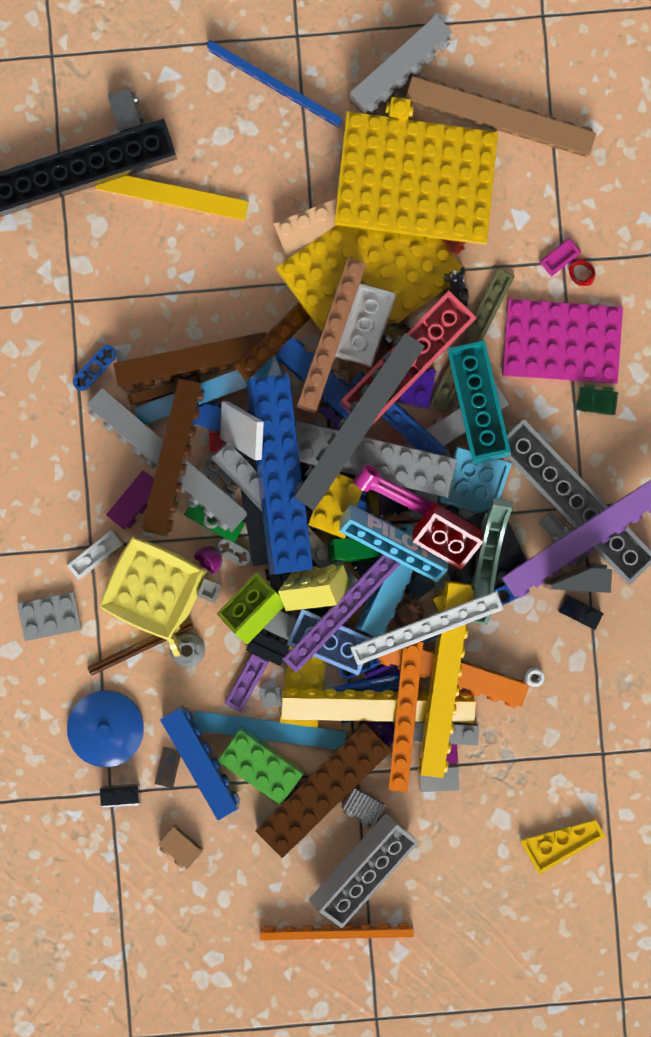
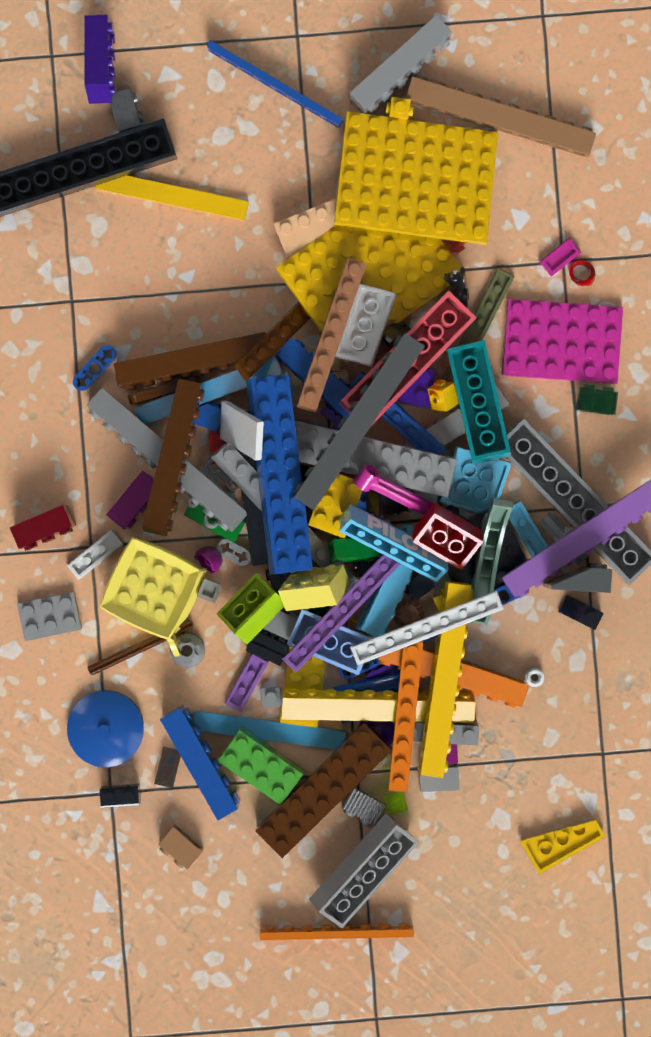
none -> dark red brick [10,505,76,551]
none -> dark purple brick [84,15,116,104]
none -> clear neon green brick [384,791,408,816]
none -> yellow brick [427,380,459,412]
none -> medium azure plate [509,501,548,557]

